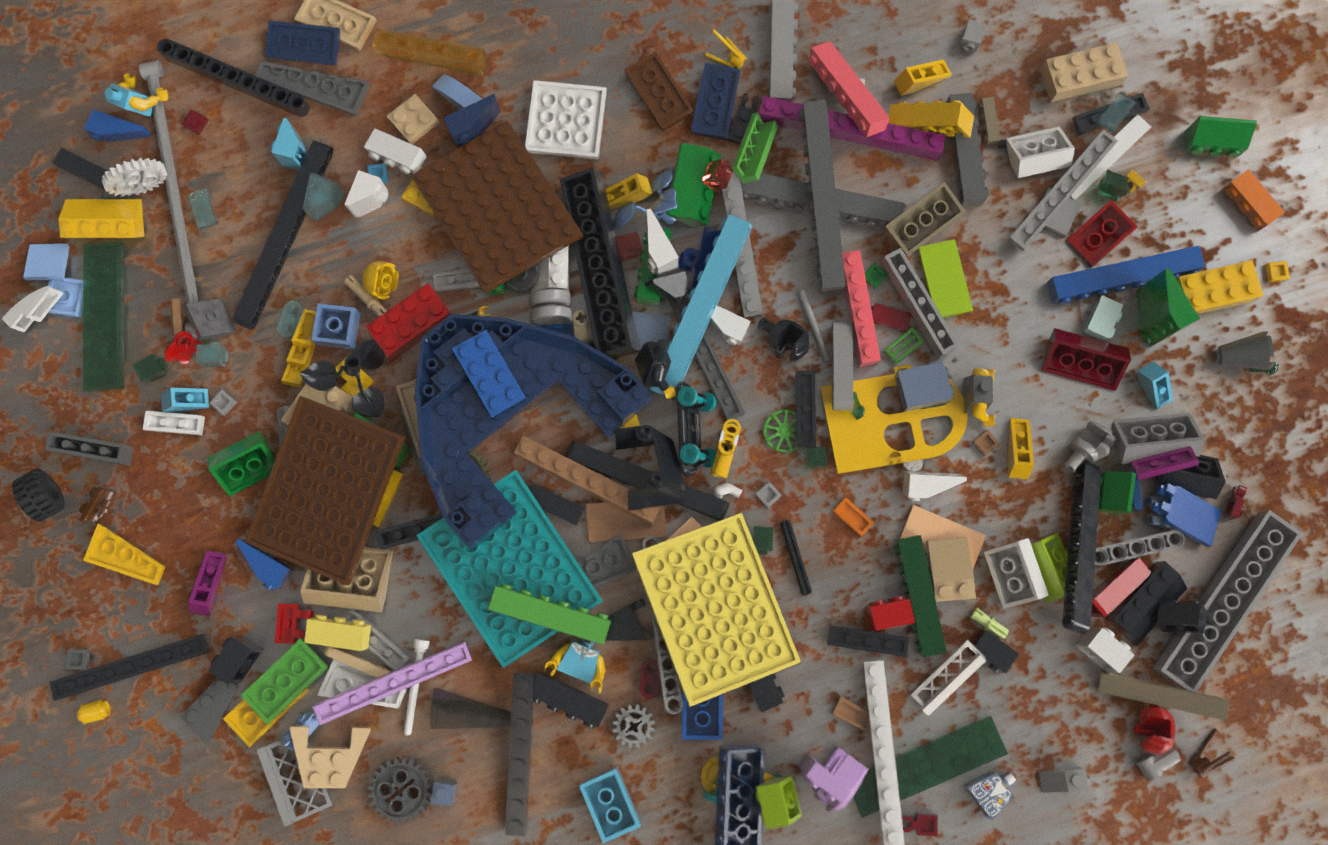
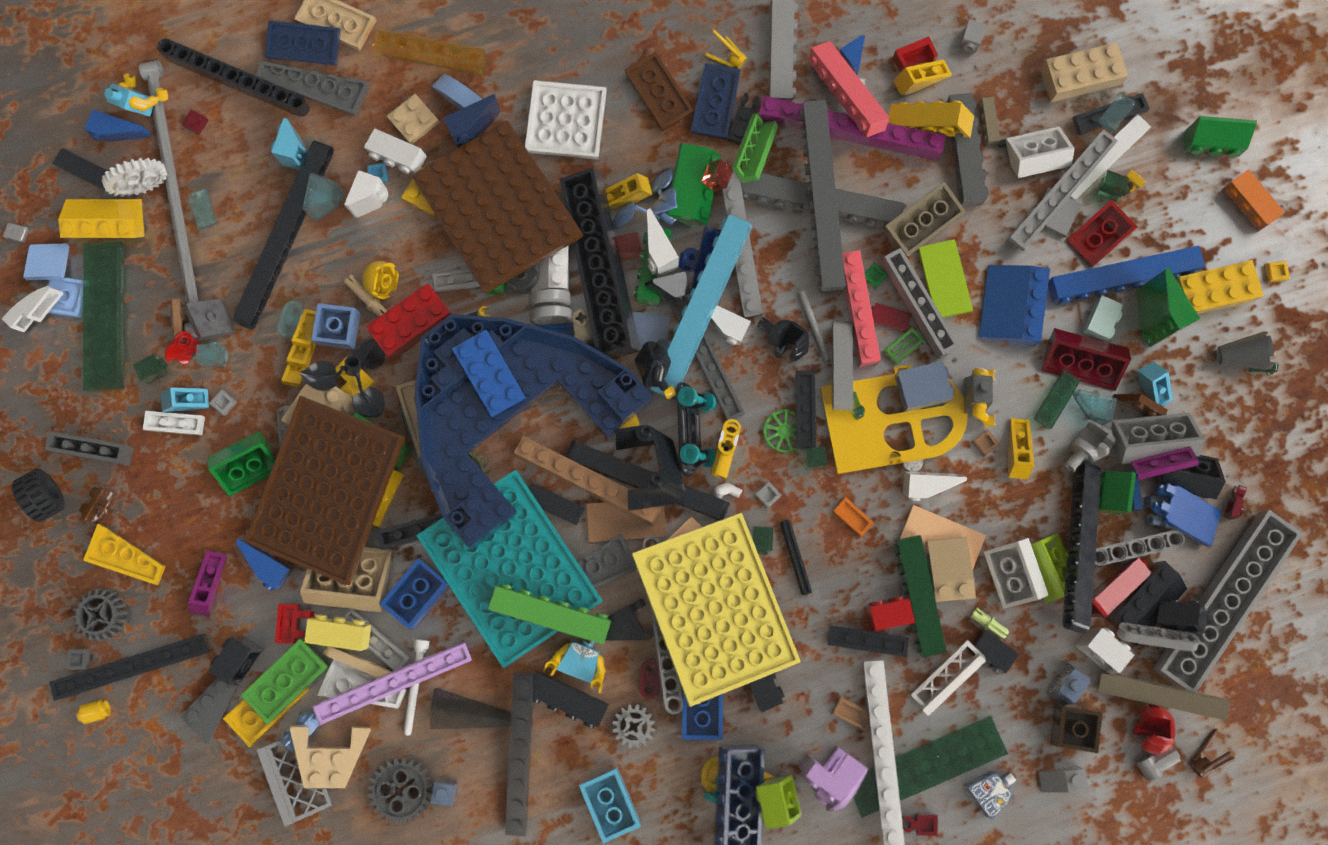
none -> flat silver piece [2,223,29,243]
none -> dark grey gear [71,588,128,642]
none -> blue brick [379,558,450,630]
none -> blue slope [839,35,865,75]
none -> red panel [893,36,938,73]
none -> blue slope [978,265,1050,347]
none -> clear green plate [1033,371,1080,429]
none -> sand blue torso [1047,663,1091,706]
none -> dark brown brick [1051,704,1103,753]
none -> clear light blue slope [1073,389,1117,425]
none -> reddish brown wing [1111,394,1168,417]
none -> light grey beam [1117,623,1200,651]

